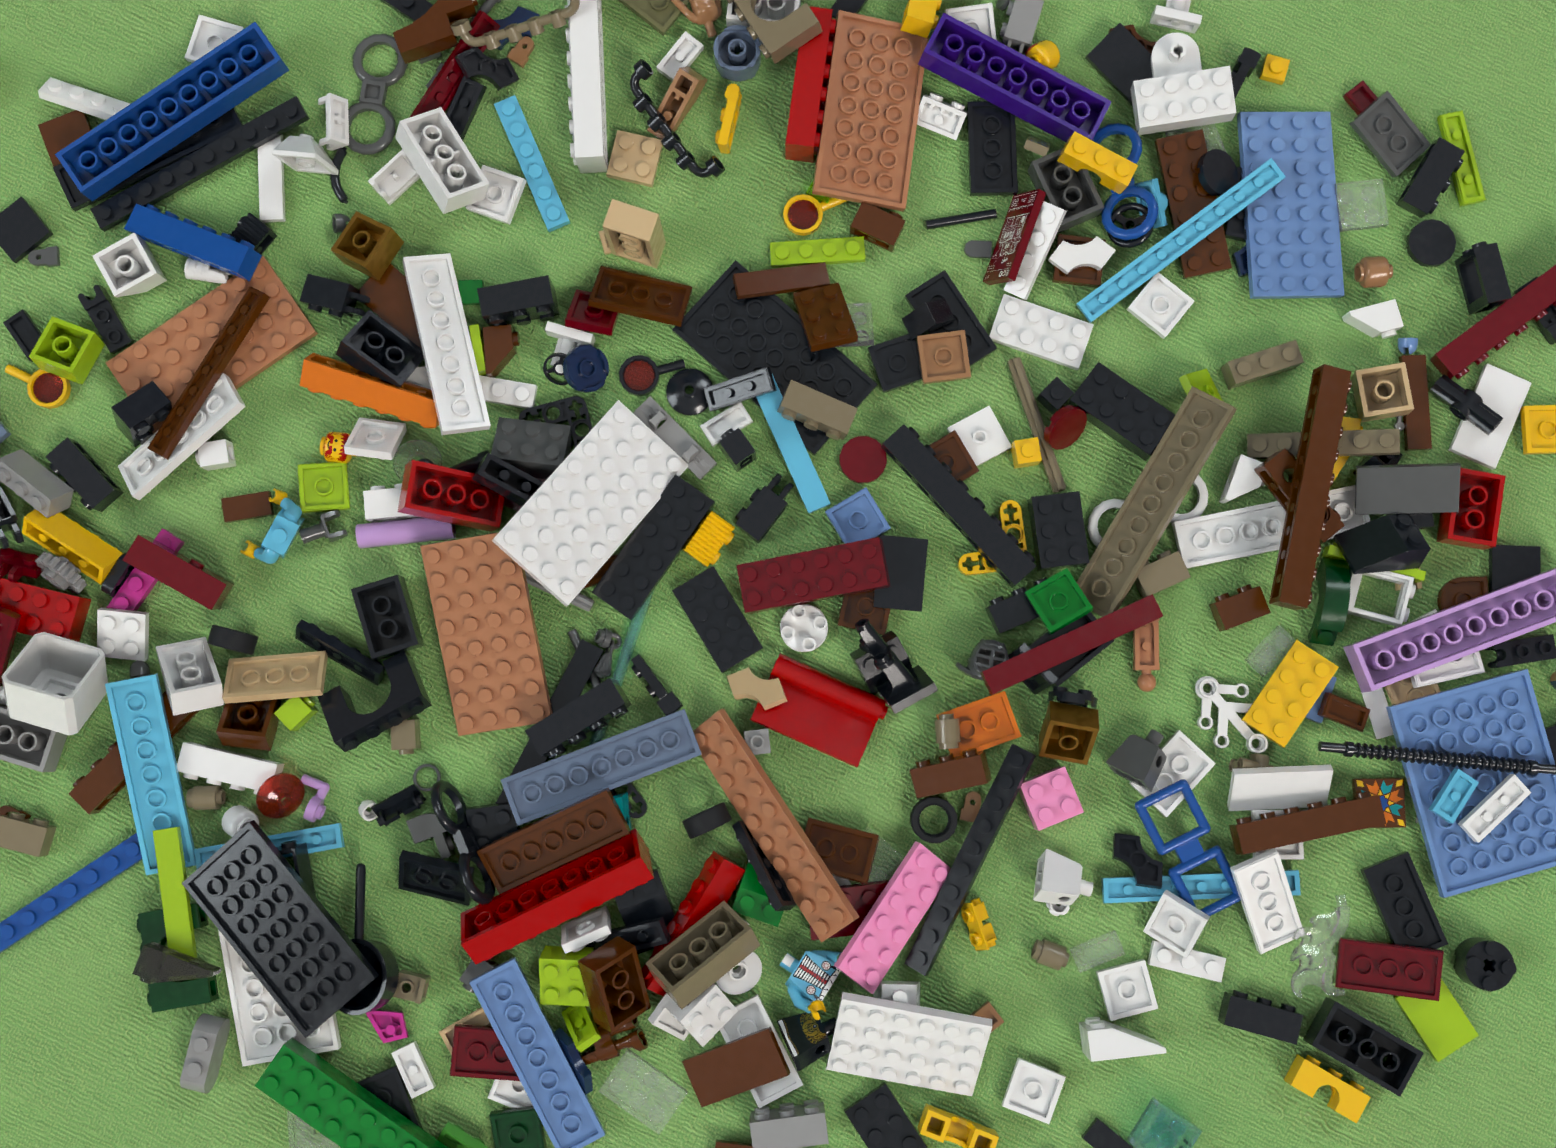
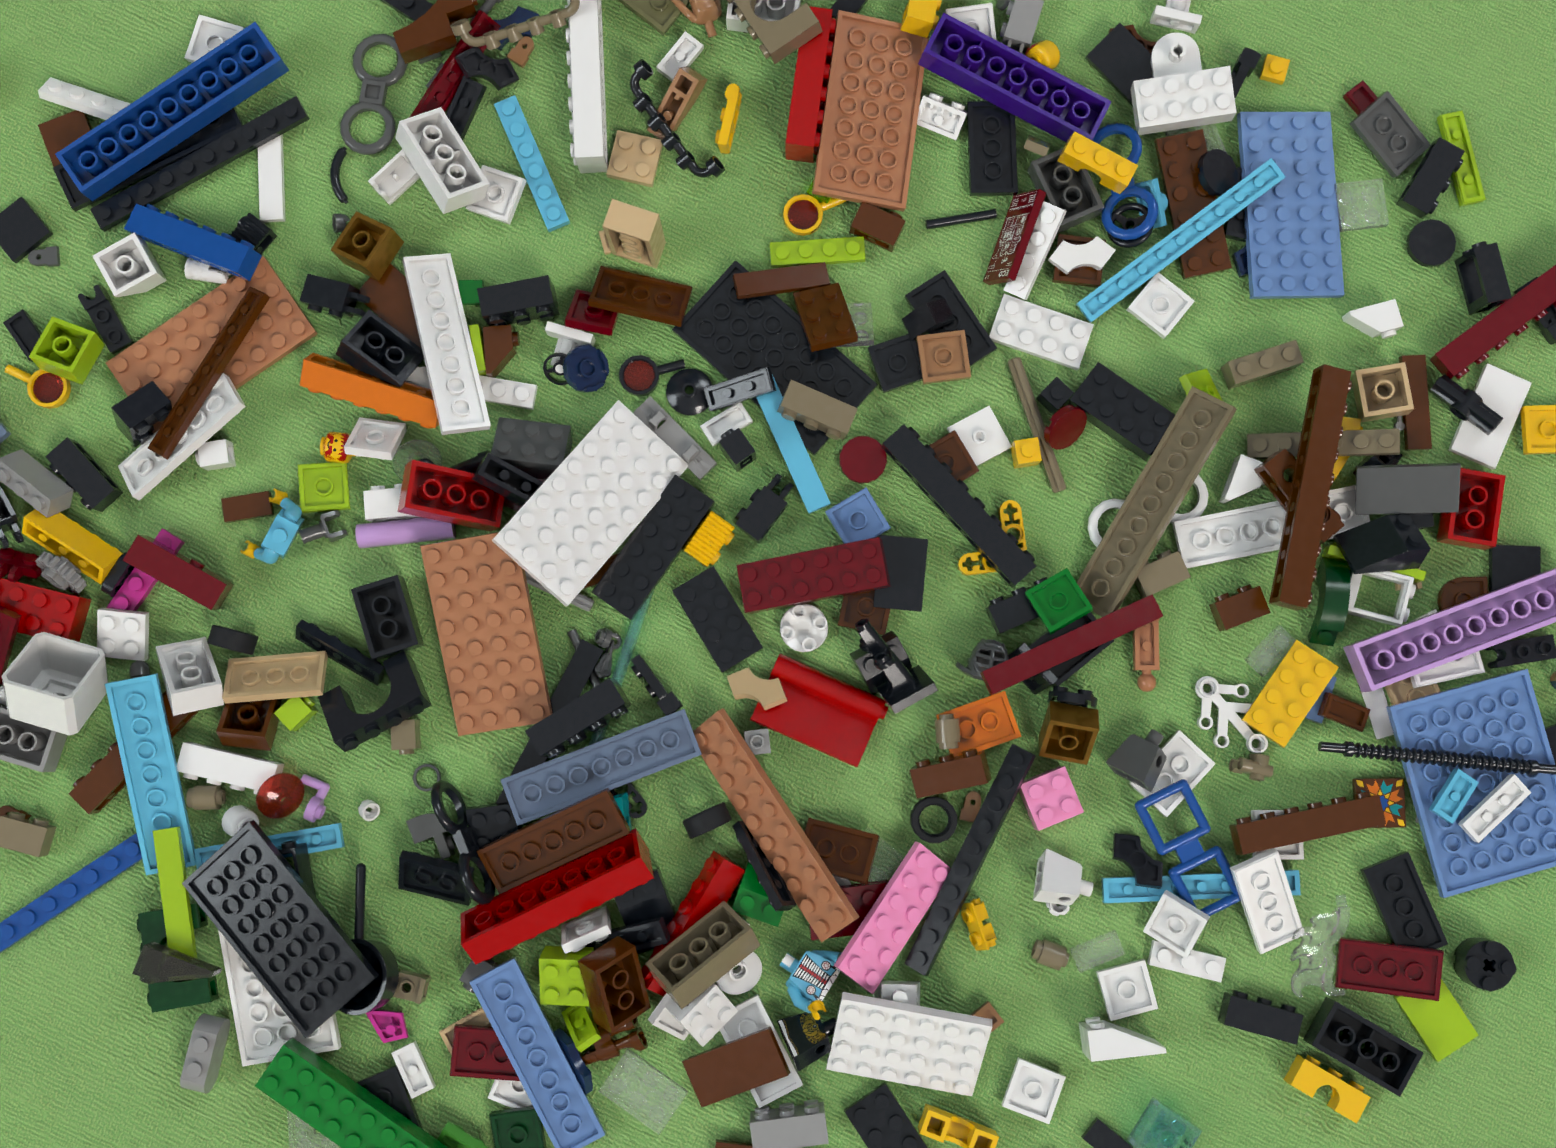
white slope [272,134,339,175] -> none
white hinge [318,93,349,151] -> none
black hinge [371,784,426,827] -> none
black beam [519,396,593,447] -> none
sand blue brick [713,25,761,82] -> none
dark grey piece [964,240,992,259] -> none
black brick [1027,491,1090,571] -> none
white tile [1227,764,1333,811] -> none
medium nougat head [1354,256,1393,288] -> none
medium blue hinge [1398,338,1418,355] -> none

